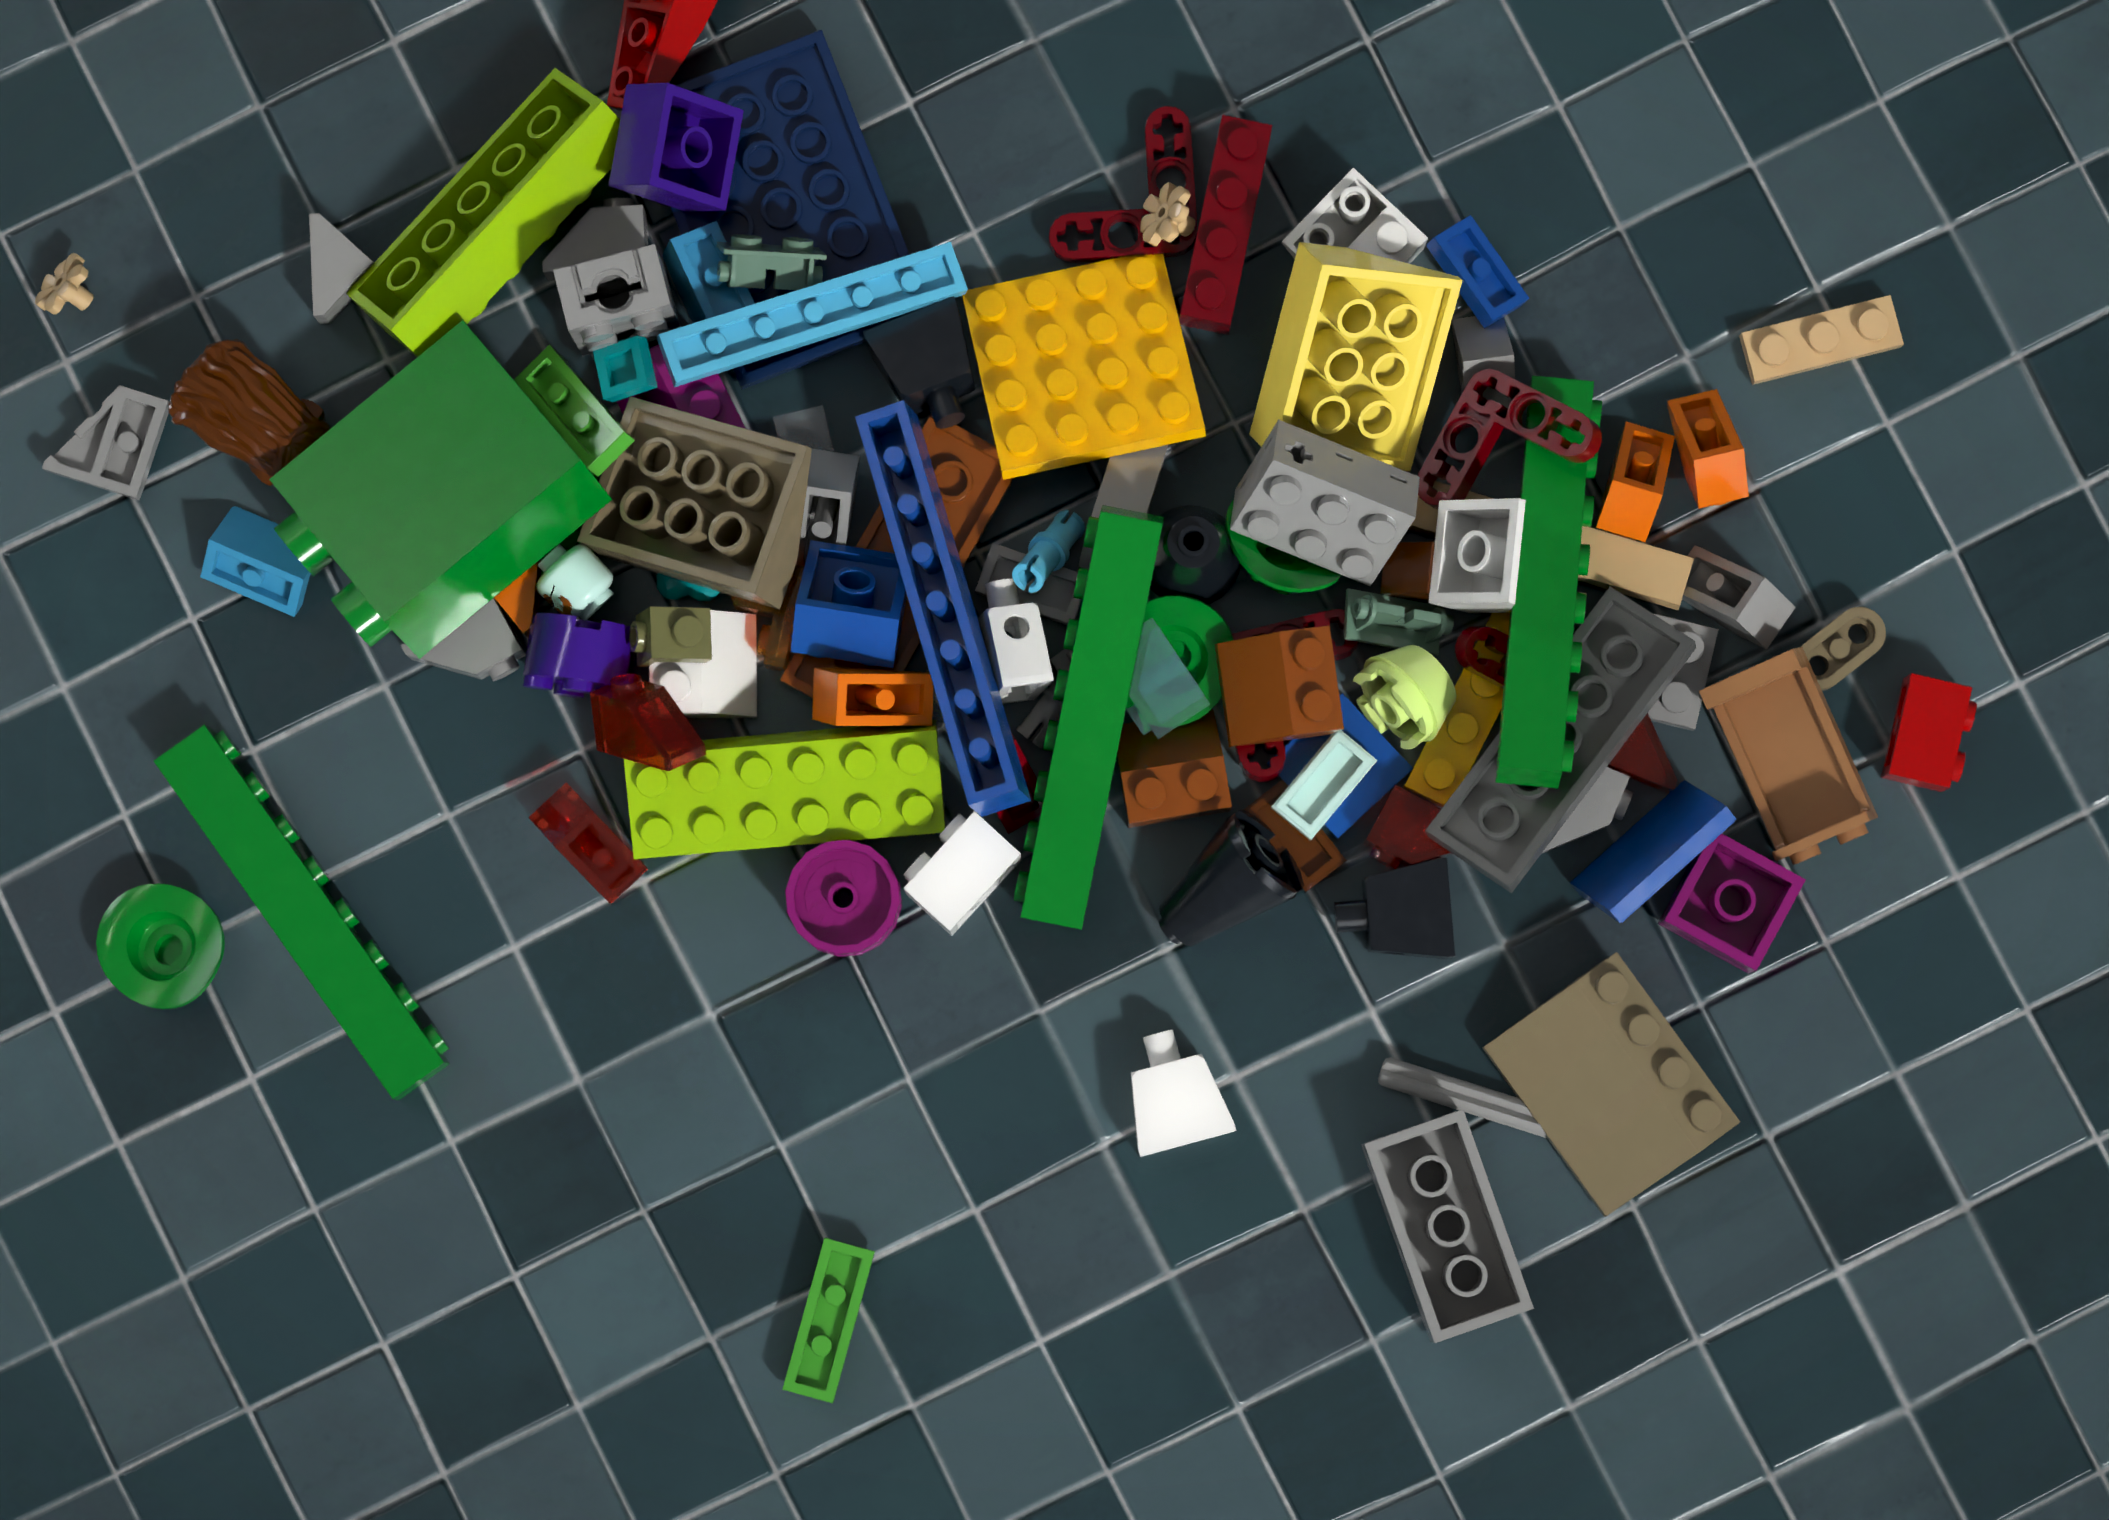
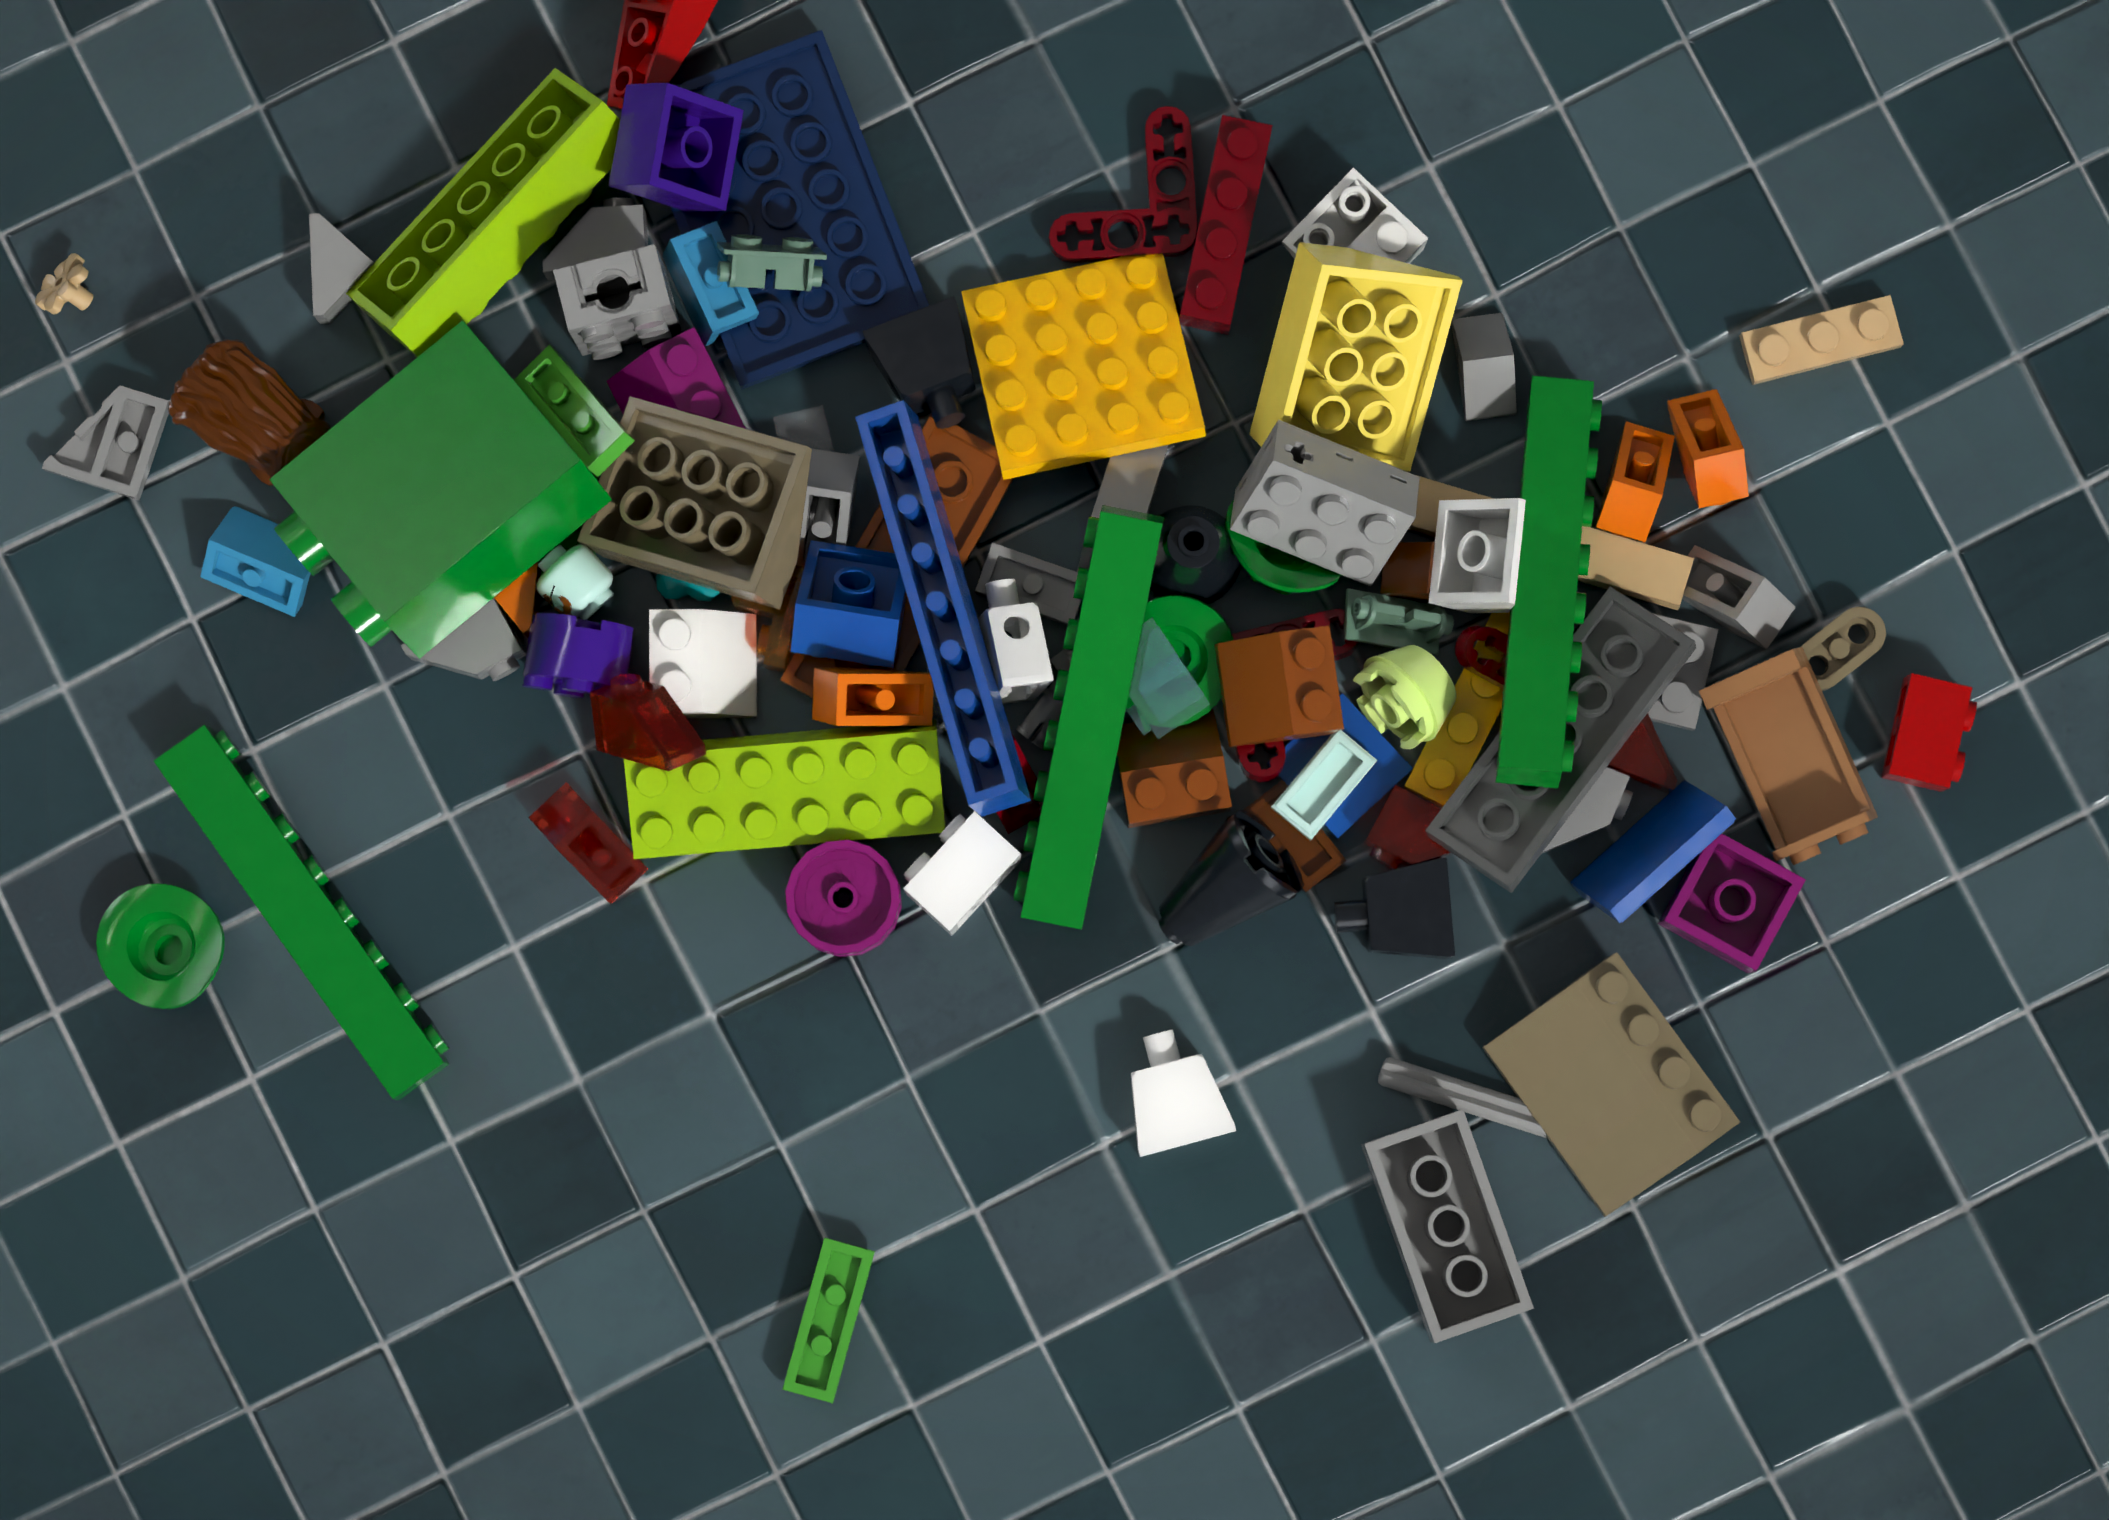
teal plate [593,335,658,402] -> none
olive bracket [629,606,712,667] -> none
medium azure plate [657,242,968,387] -> none
medium azure pin [1012,510,1085,593] -> none
tan plant [1140,182,1195,246] -> none
dark red beam [1418,369,1602,510] -> none
blue plate [1426,215,1529,329] -> none

